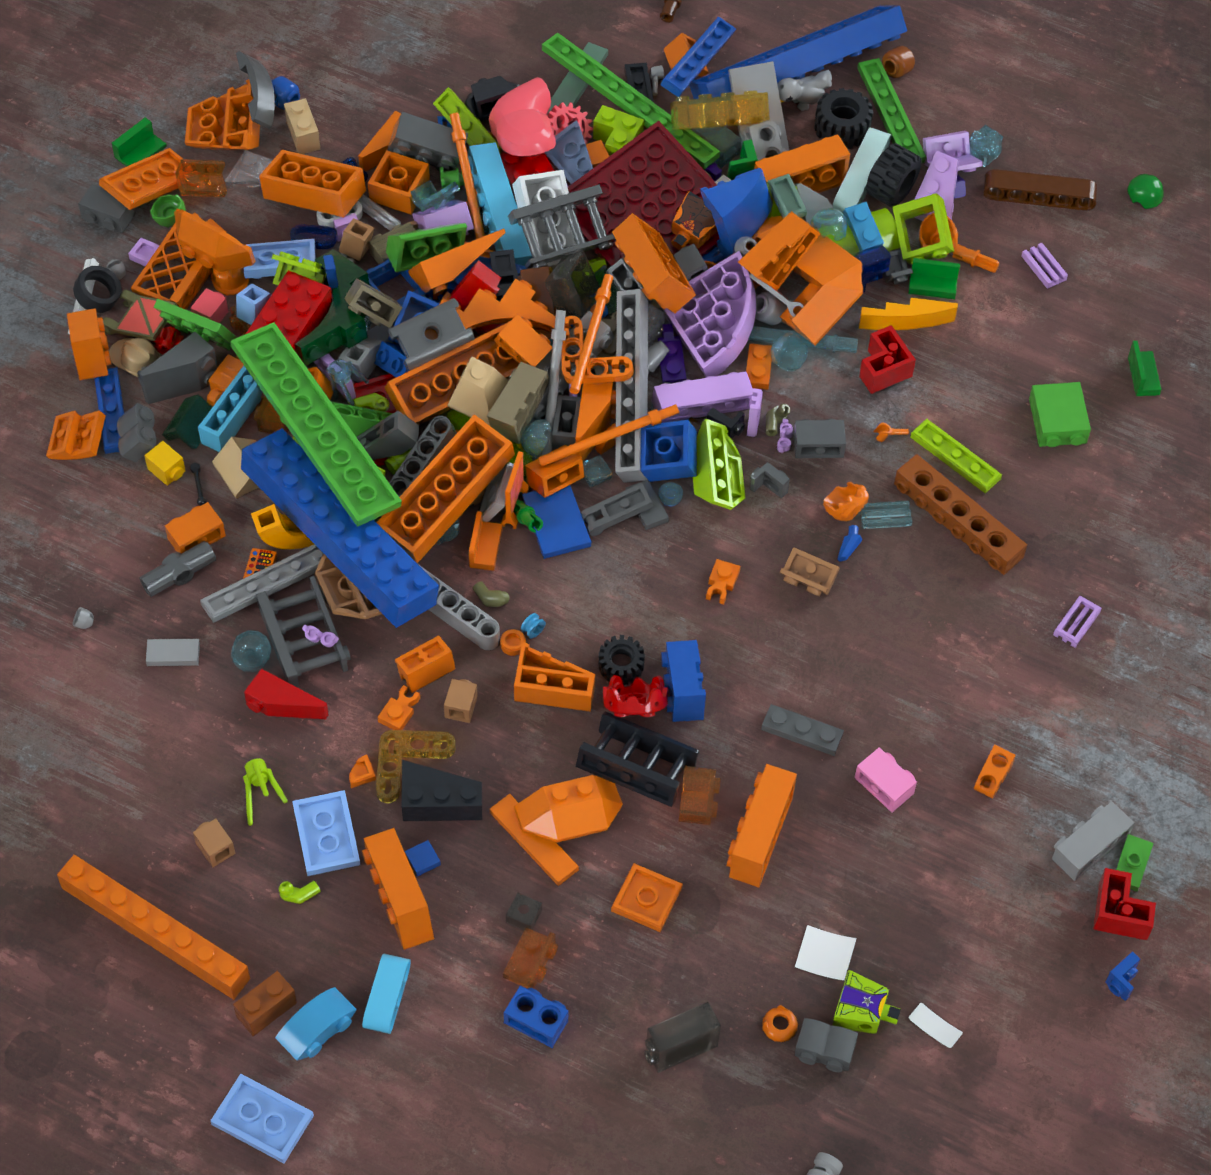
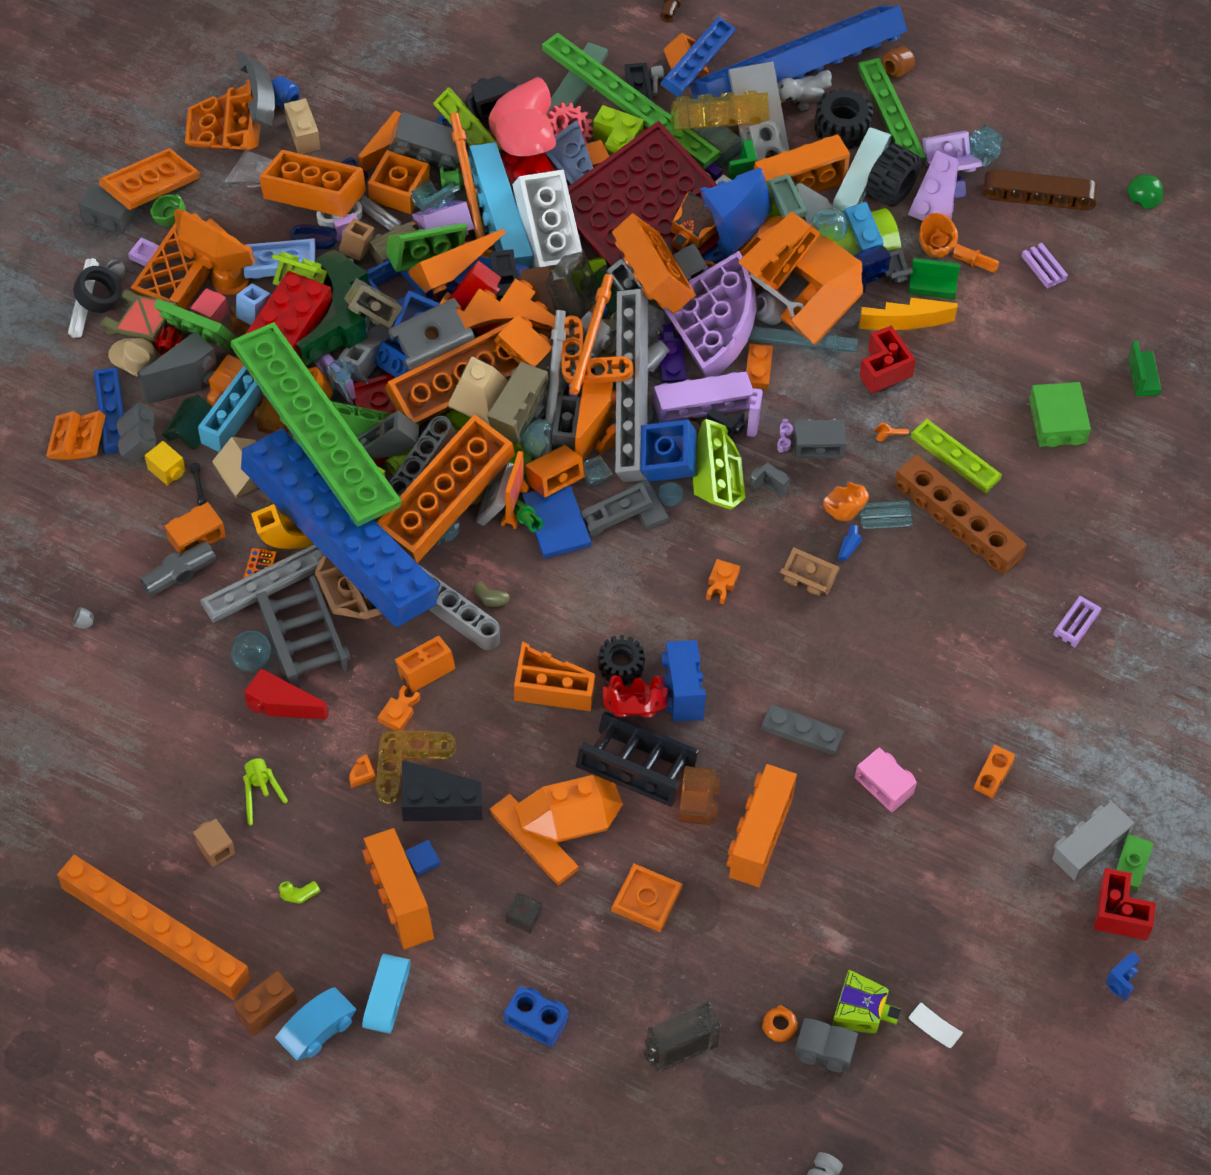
orange brick [67,308,112,380] -> none
green panel [112,117,167,167] -> none
light grey tile [146,639,200,666] -> none
clear orange bracket [175,159,227,197] -> none
light blue plate [211,1074,314,1163] -> none
light blue plate [292,790,360,876] -> none
lavender piece [302,625,339,647] -> none
blue tile [323,255,339,289] -> none
lime arm [353,393,389,412] -> none
medium nougat brick [444,679,478,723] -> none
orange panel [469,511,502,571] -> none
orange tile [500,629,526,656] -> none
clear orange bracket [503,928,558,989] -> none
dark grey fence [508,184,616,269] -> none
dark azure bush [521,613,546,639] -> none
orange bar [538,404,679,467] -> none
light grey cone [734,236,757,257] -> none
olive arm [766,403,791,436] -> none
clear light blue hair [770,333,808,372] -> none
white sticker [795,925,857,980] -> none
lime window [893,193,954,265] -> none

